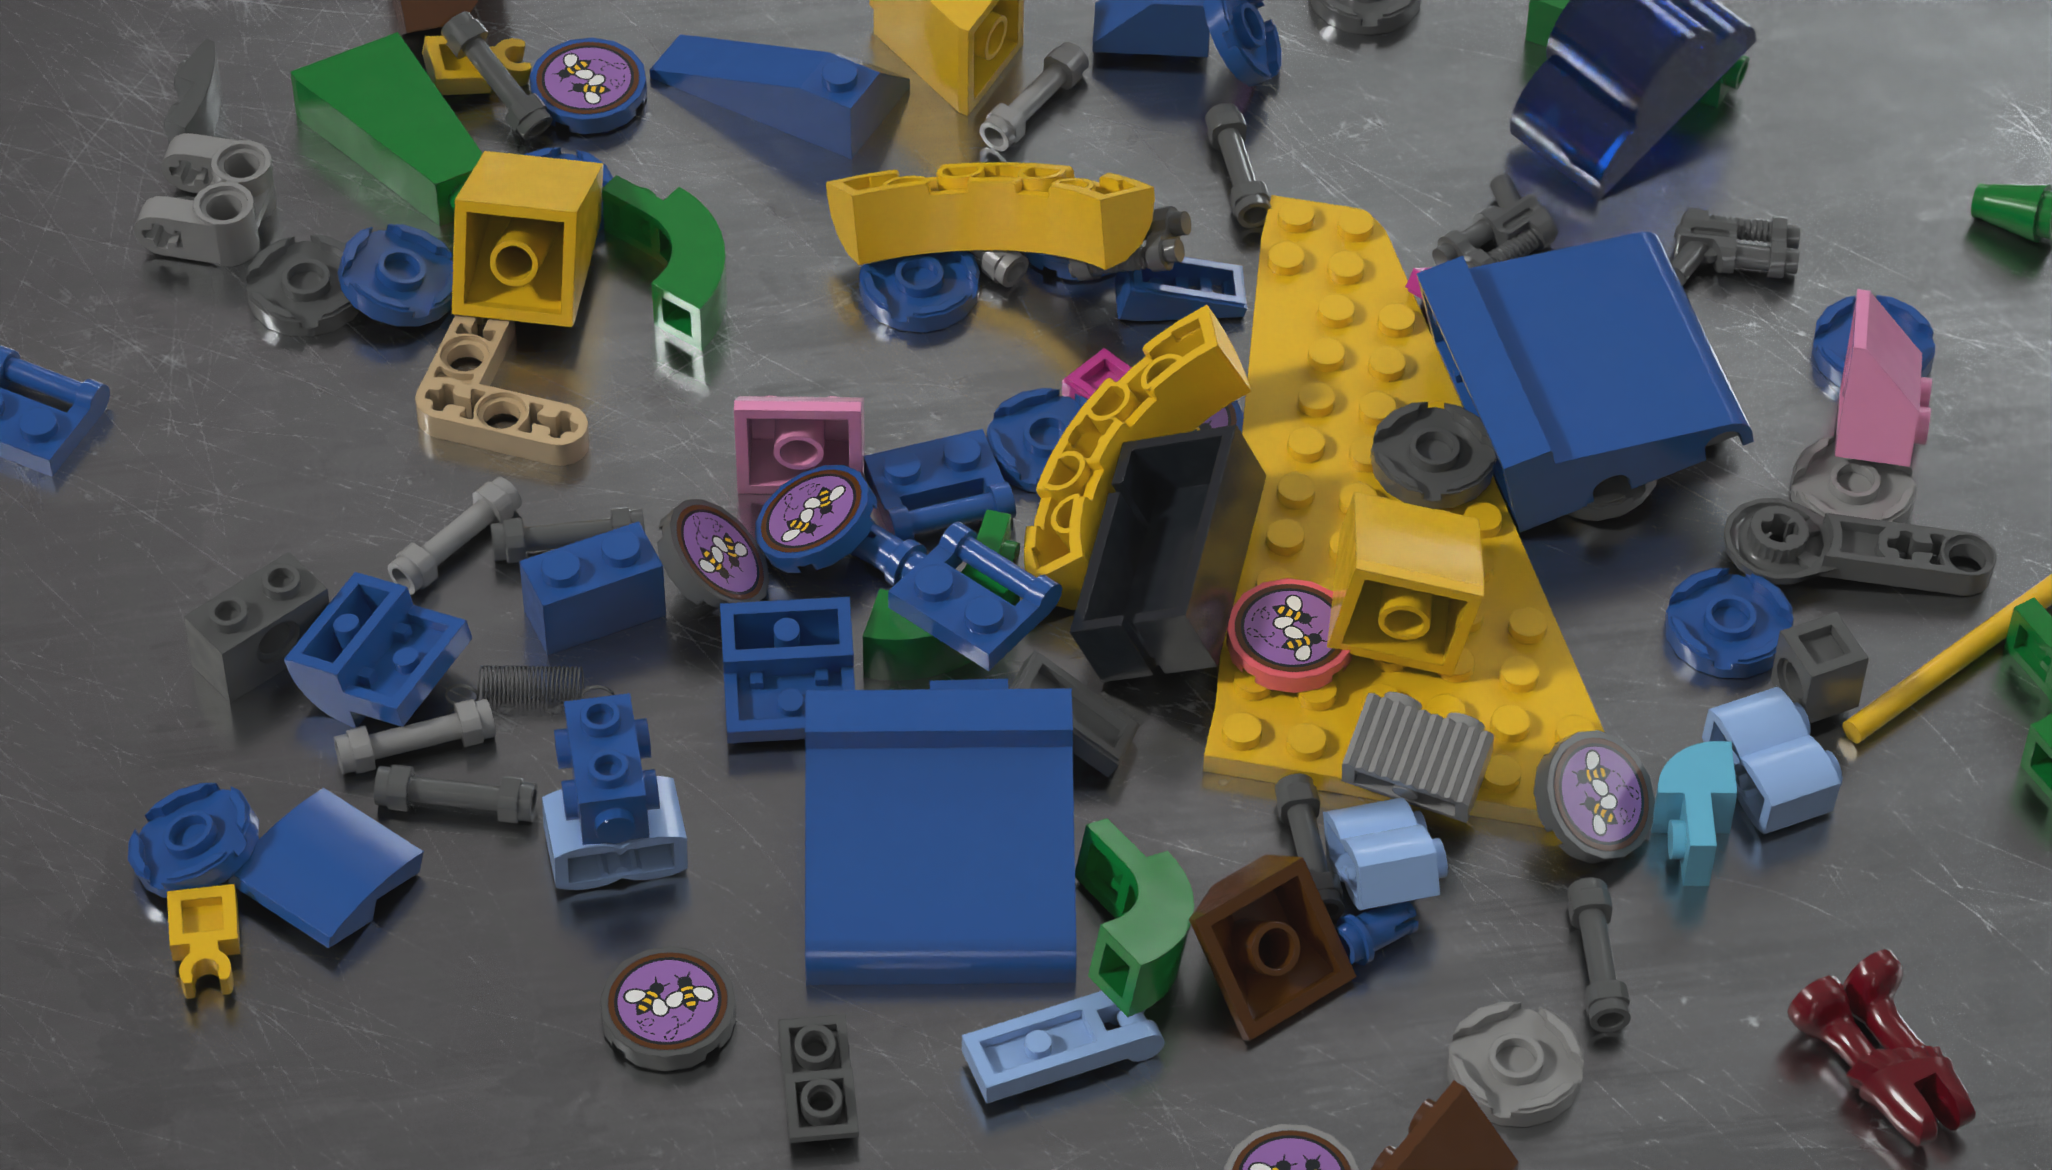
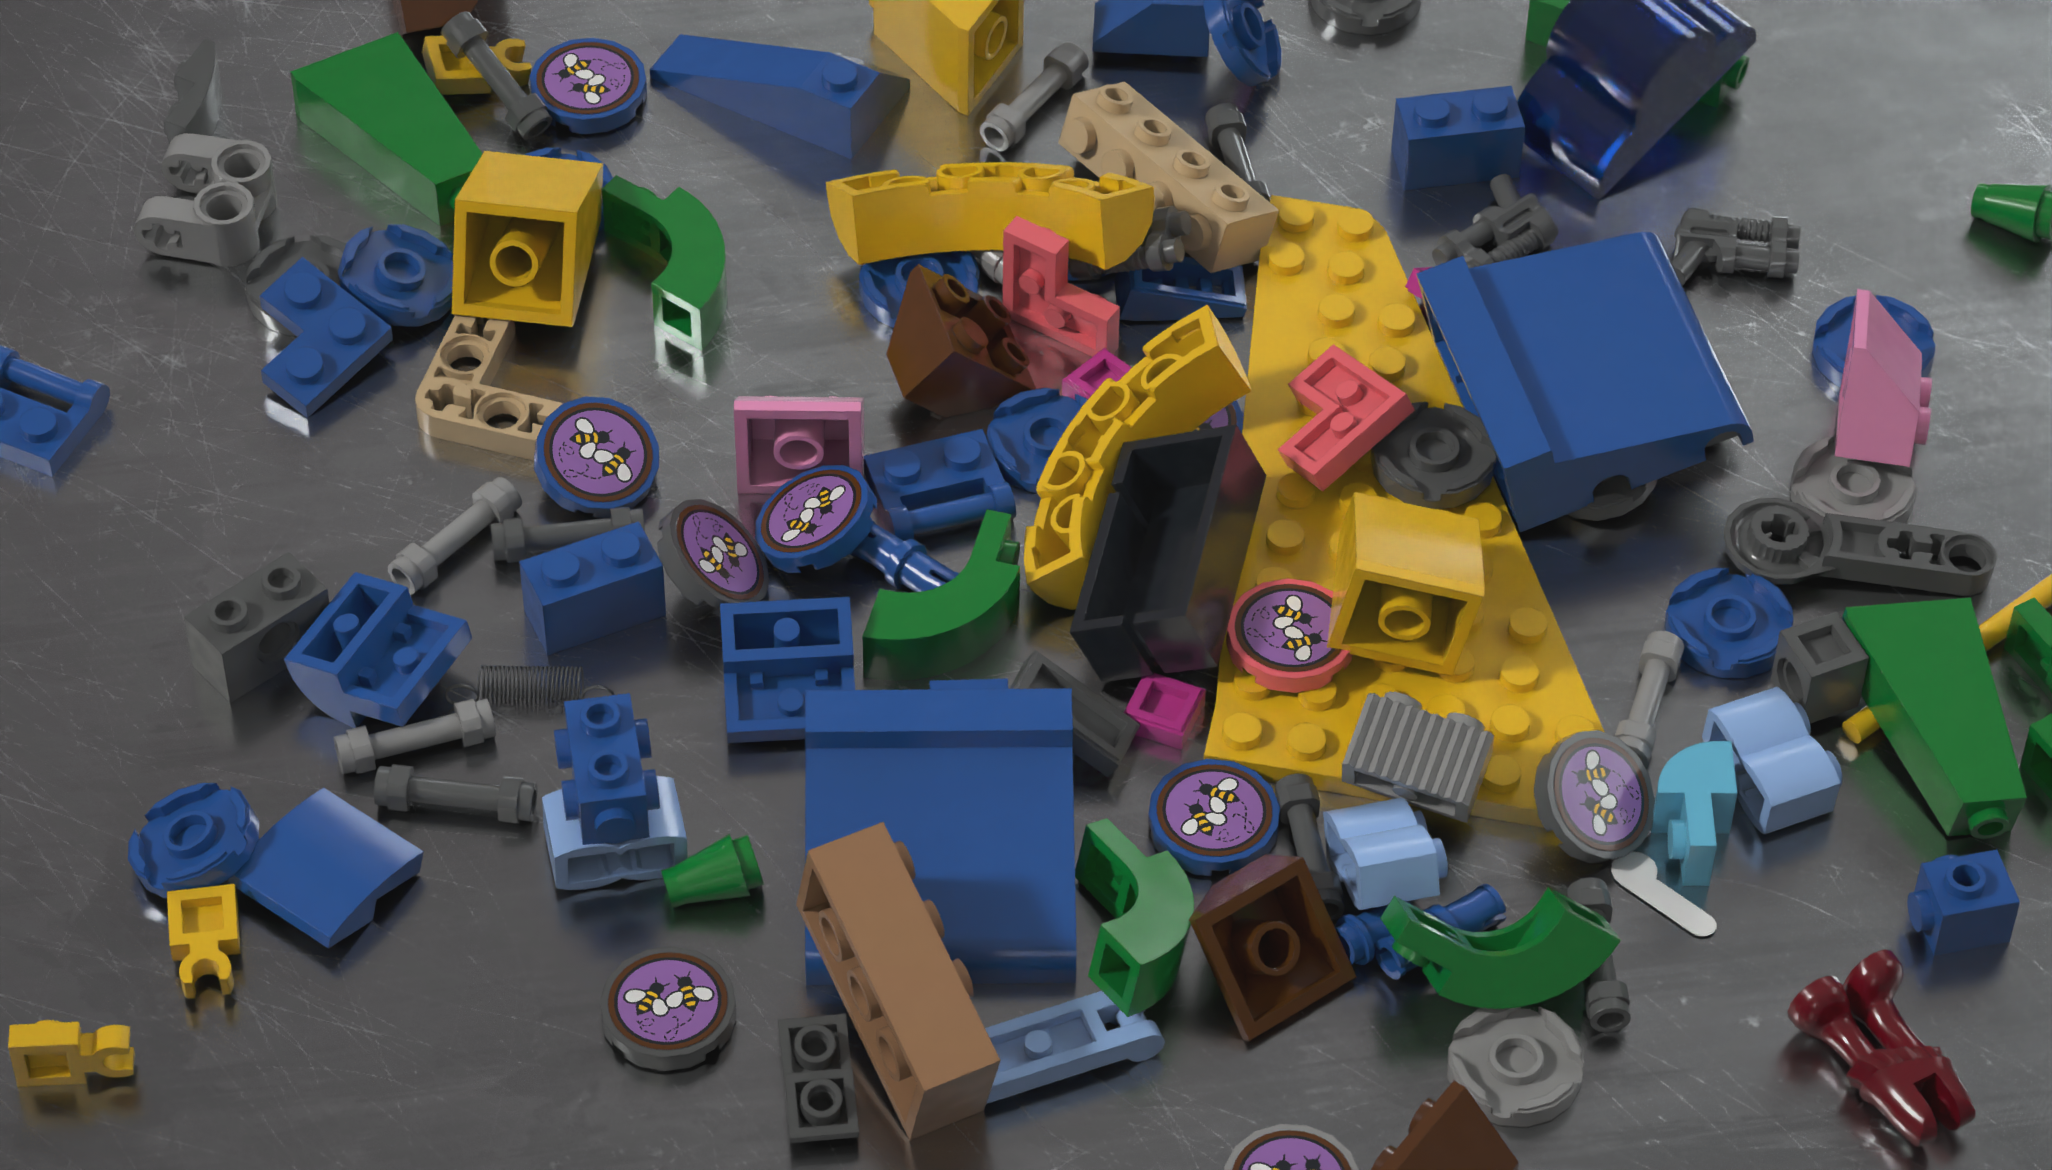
blue plate [888,521,1062,671] -> none
none -> yellow plate [8,1020,135,1087]
none -> blue plate [260,257,393,418]
none -> tile [534,396,659,518]
none -> green cone [661,833,765,908]
none -> medium nougat brick [796,822,1001,1140]
none -> reddish brown slope [886,264,1036,418]
none -> coral plate [1003,216,1120,357]
none -> tan brick [1058,82,1279,273]
none -> dark pink tile [1124,673,1206,750]
none -> tile [1148,759,1280,876]
none -> coral plate [1277,344,1415,491]
none -> blue pin [1375,884,1506,979]
none -> green arch [1380,887,1621,1009]
none -> blue brick [1391,86,1525,190]
none -> white sticker [1611,852,1717,936]
none -> light grey bar [1615,631,1684,768]
none -> green slope [1842,598,2027,839]
none -> blue brick [1907,849,2020,956]

